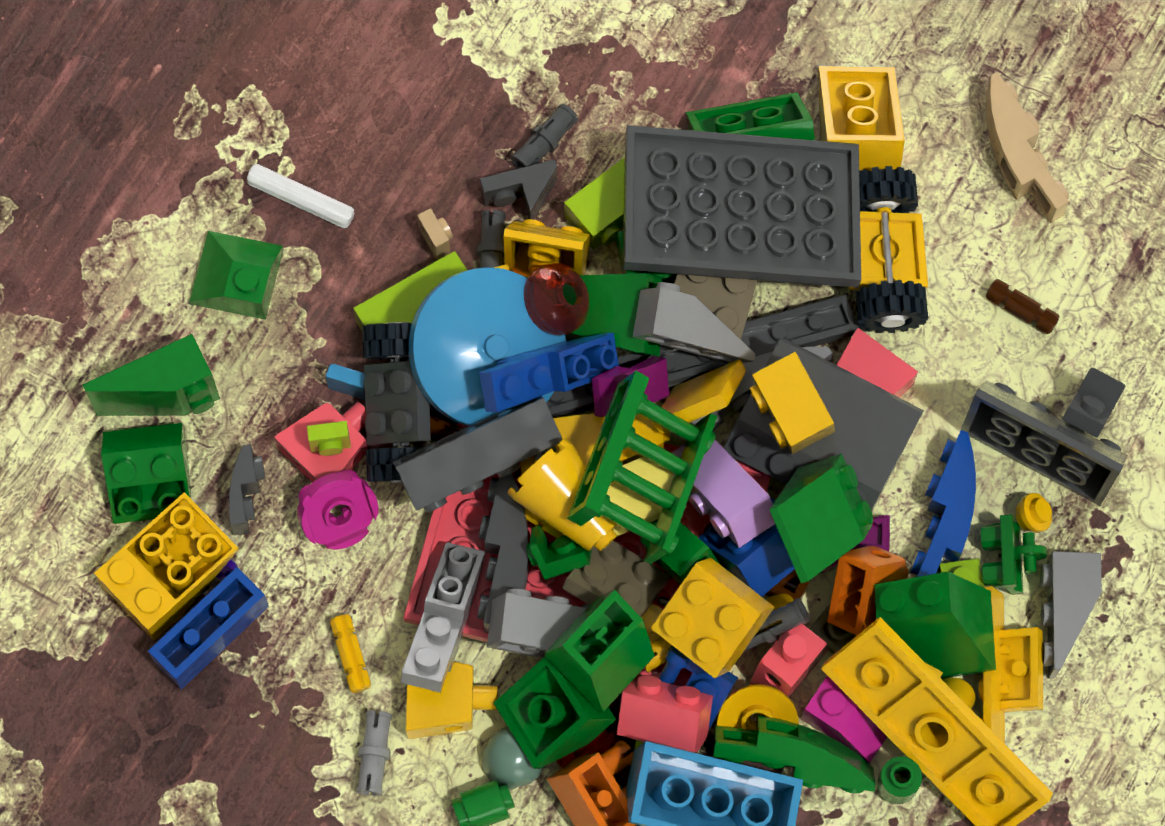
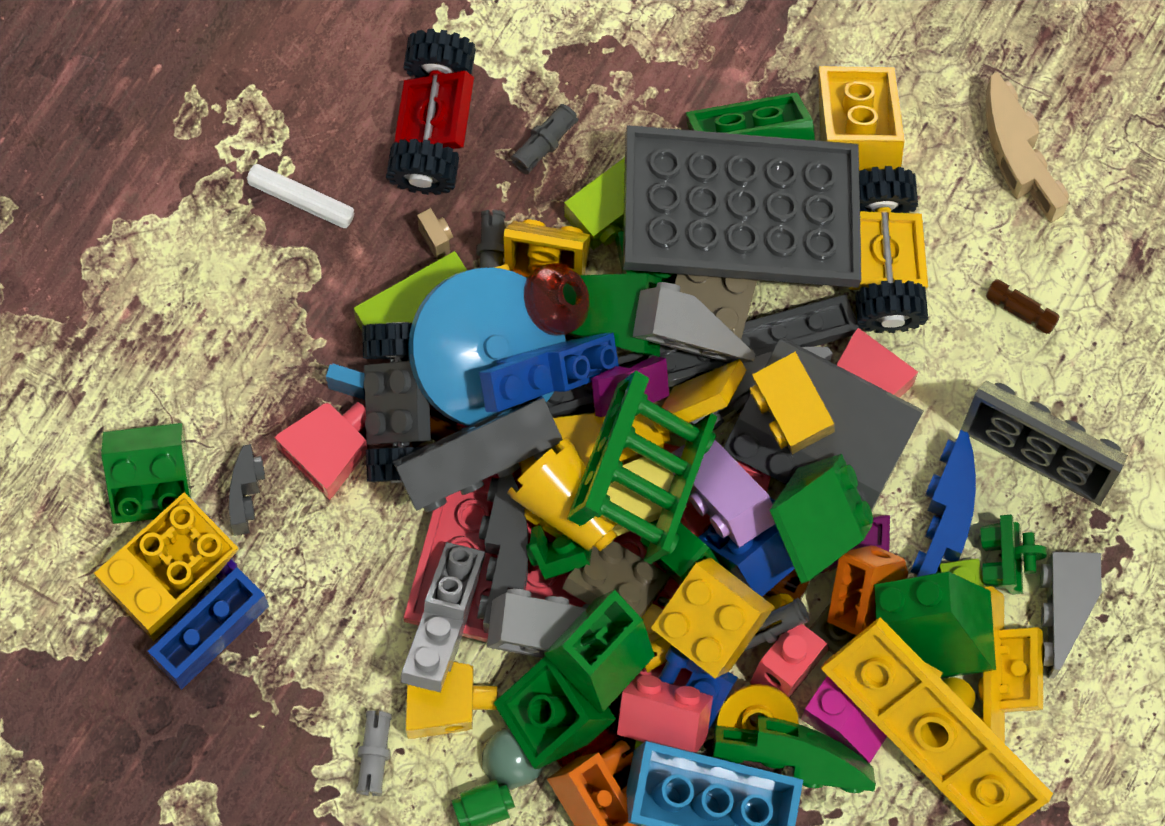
green slope [83,334,220,416] -> none
green slope [189,231,284,320] -> none
dark pink plate [297,470,379,550] -> none
lime plate [307,421,351,456] -> none
yellow axle [330,614,371,693] -> none
dark grey slope [480,159,557,220] -> none
green brick [877,756,922,804] -> none
yellow plate [1015,493,1052,533] -> none
dark grey slope [1062,367,1126,438] -> none
none -> plate [386,29,476,195]

